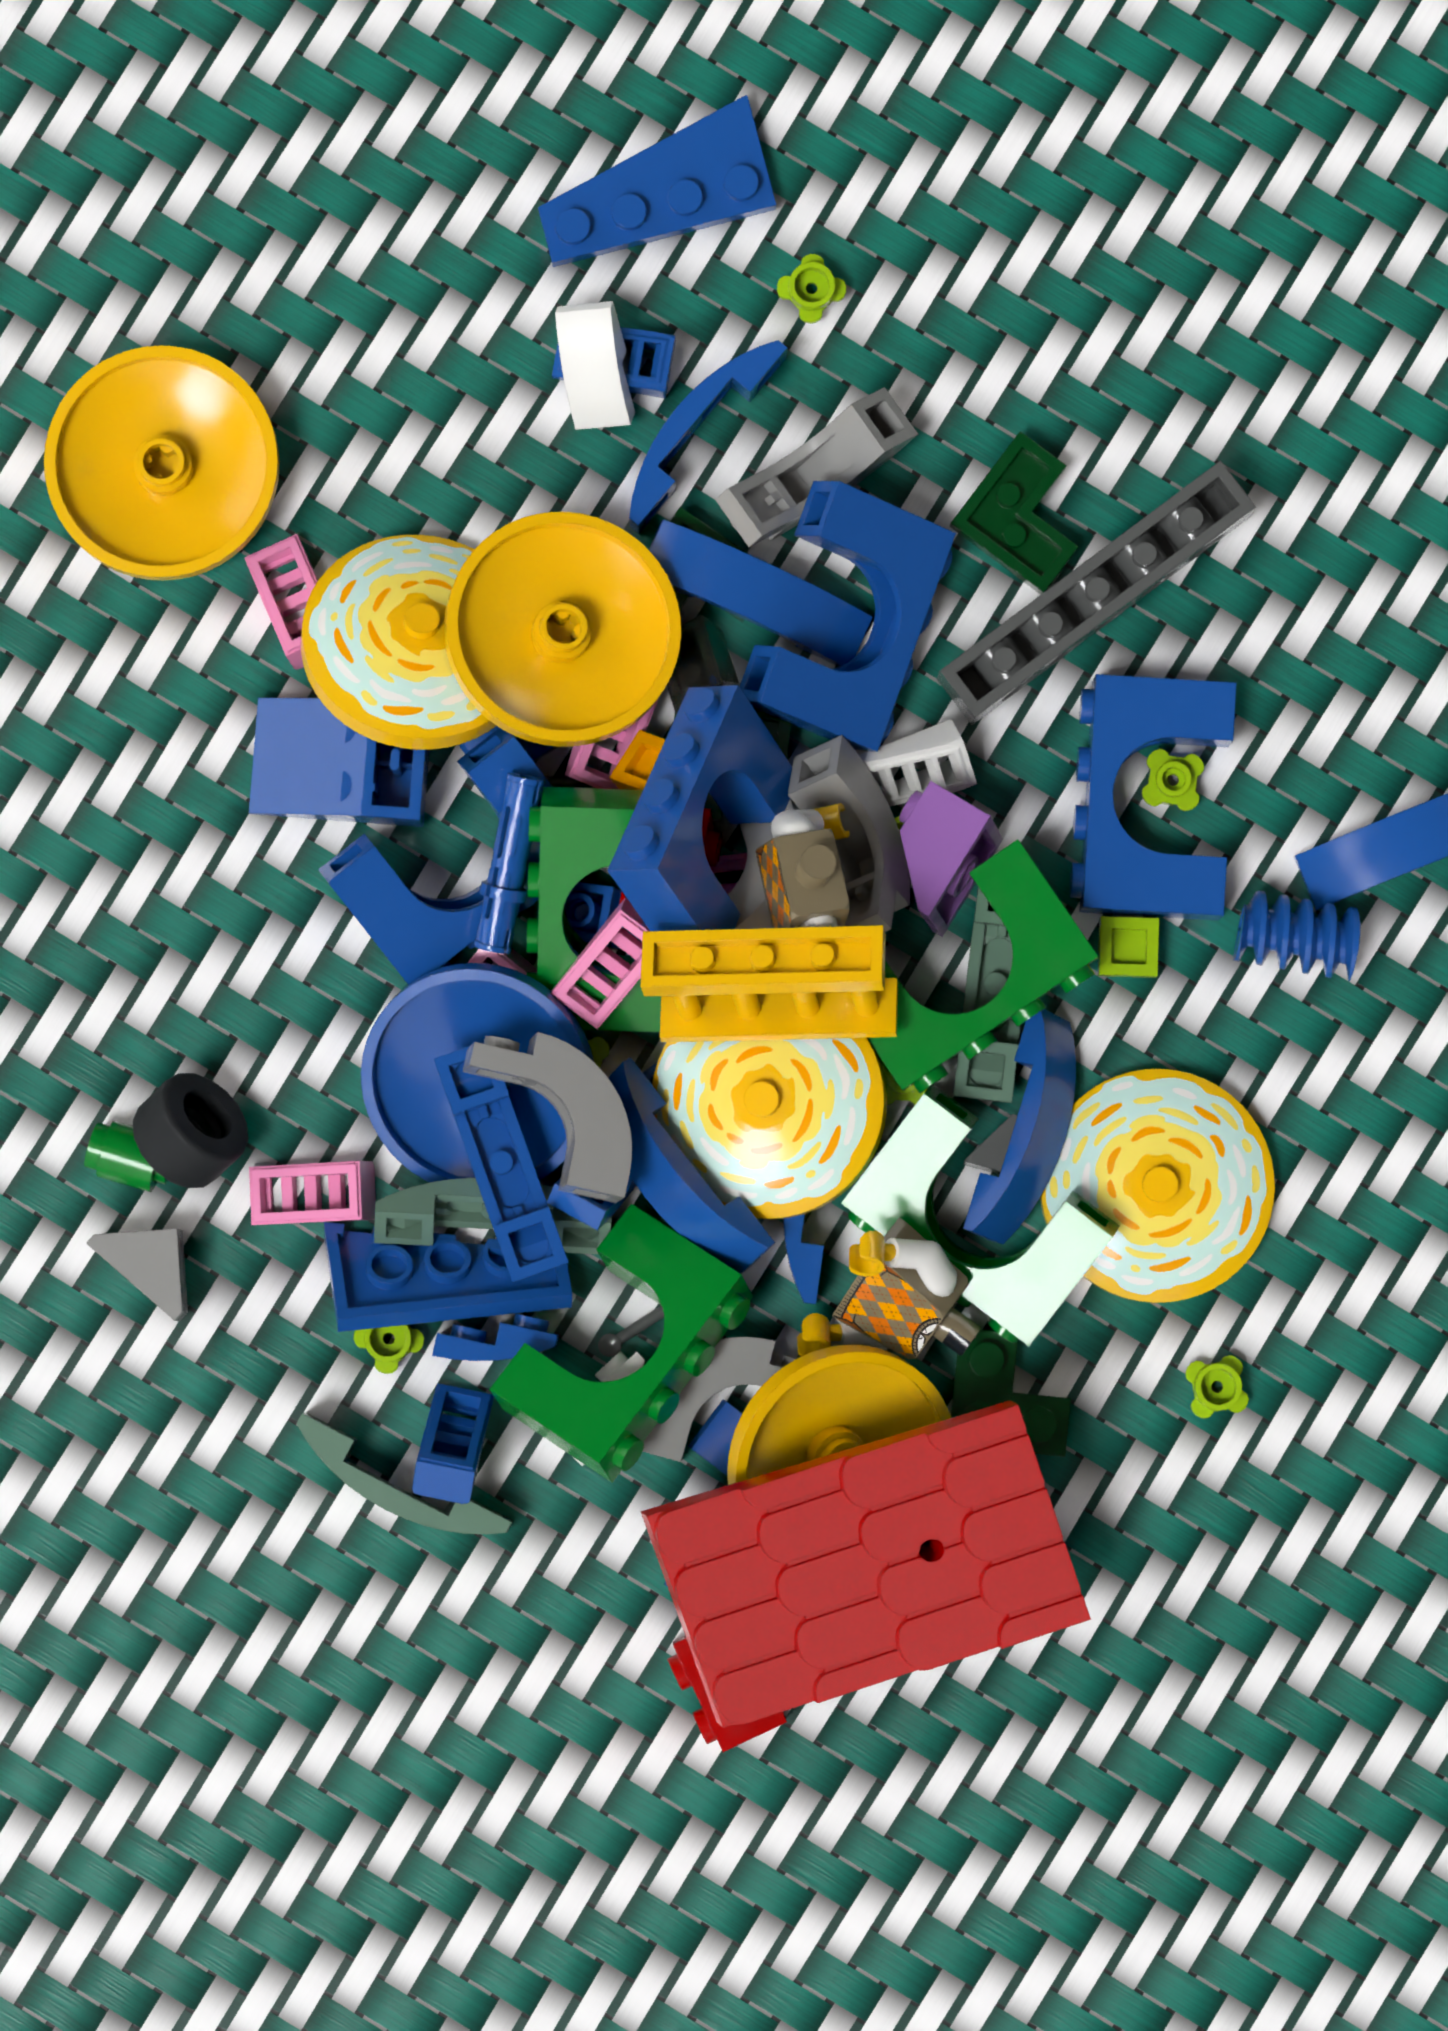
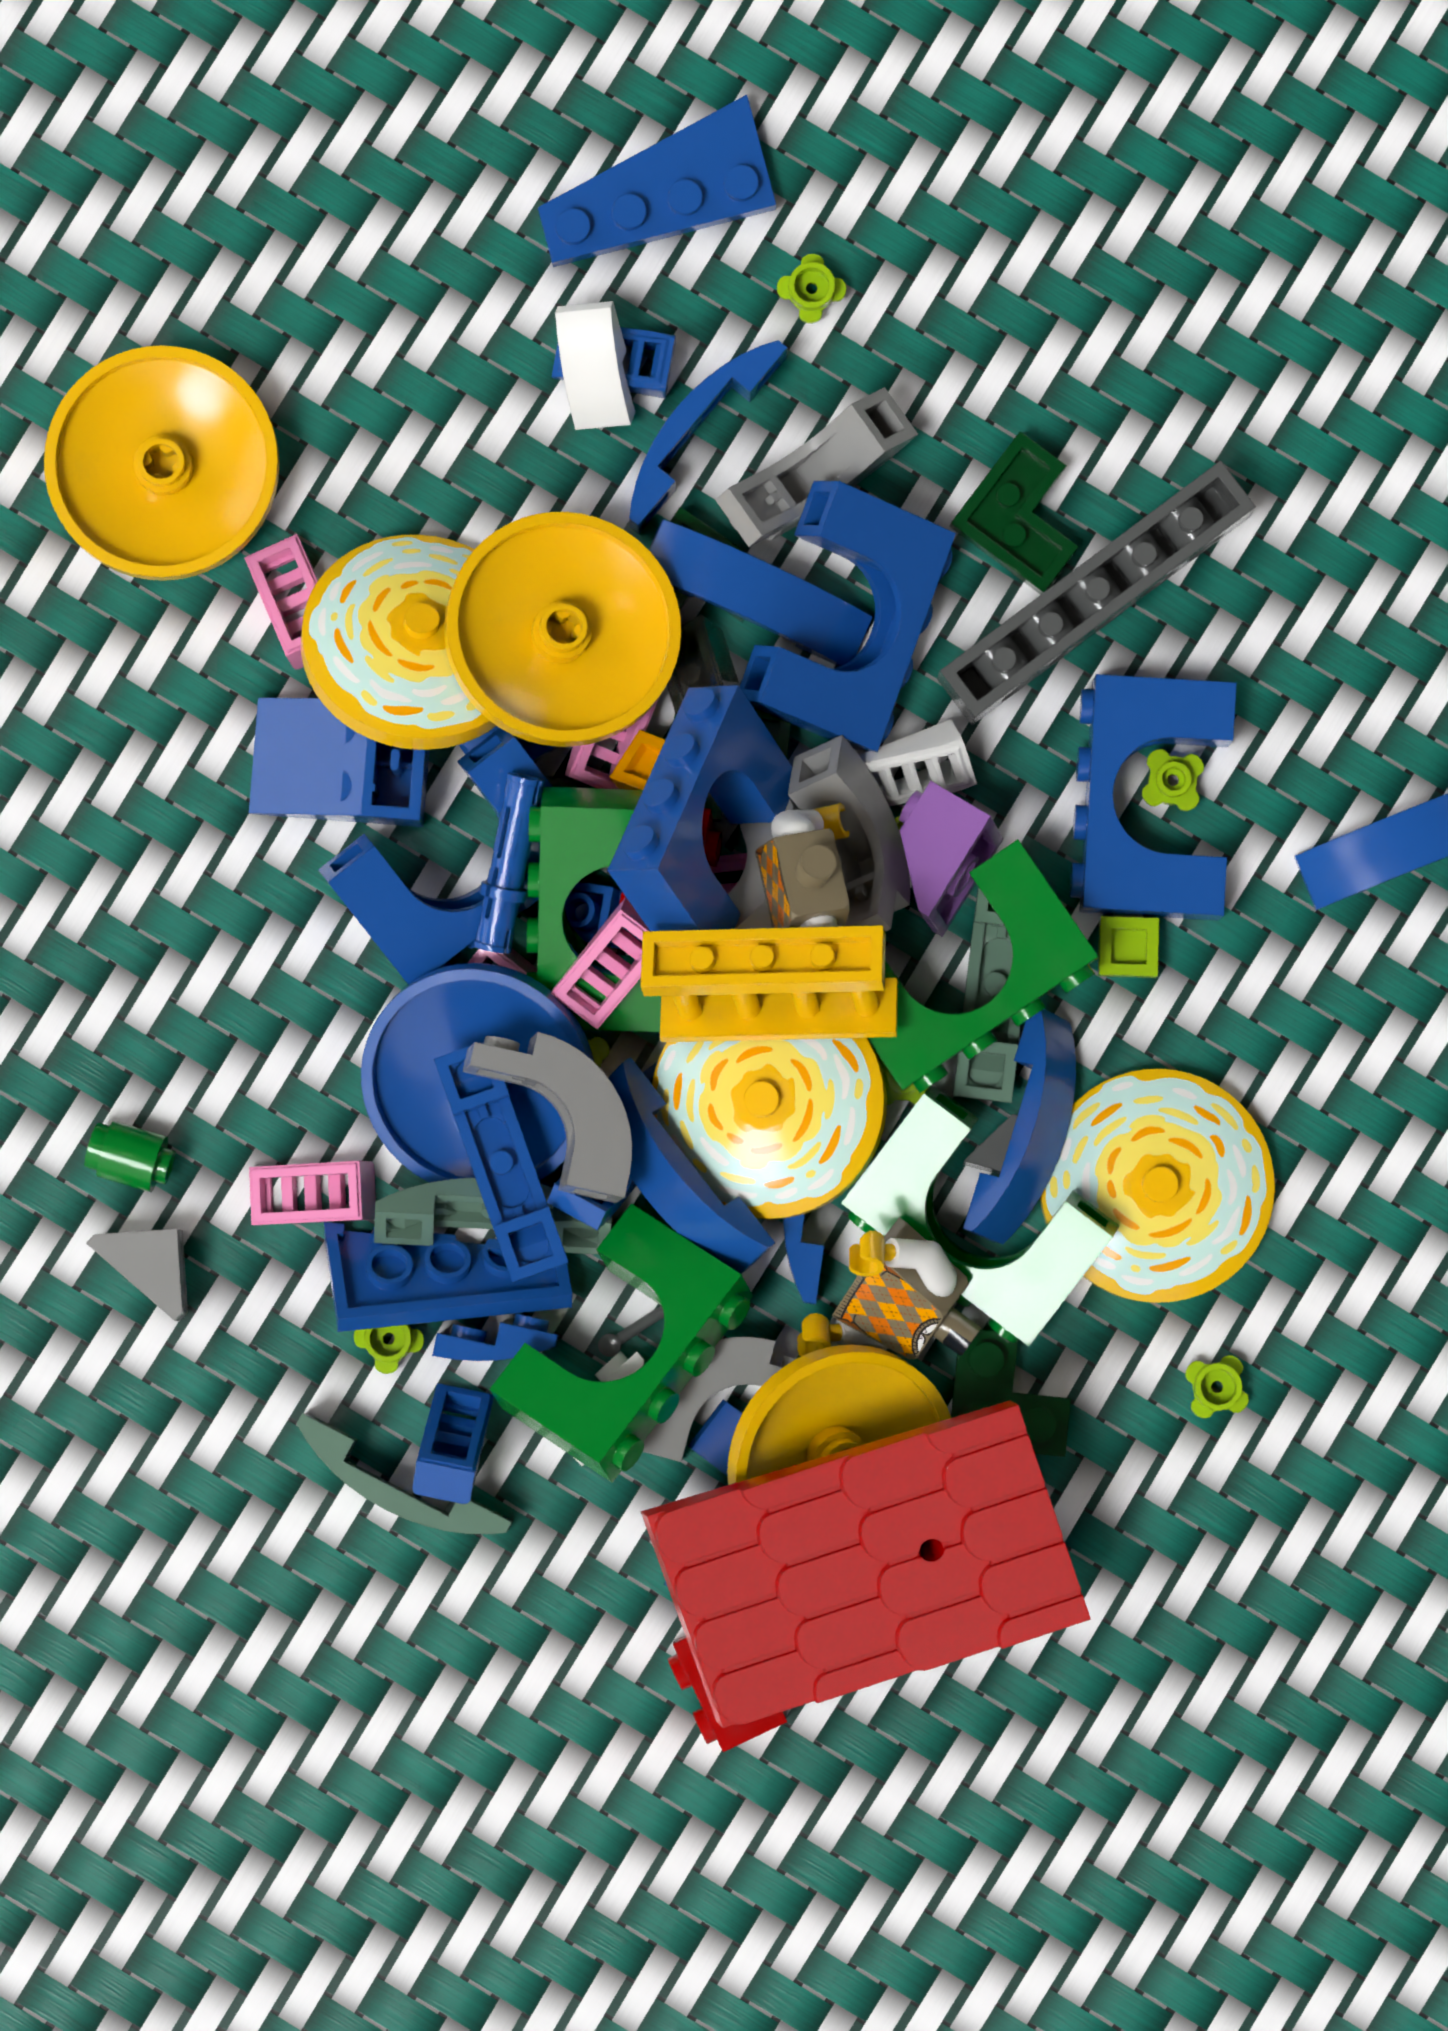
black tyre [133,1073,249,1188] -> none
blue piece [1233,890,1361,982] -> none

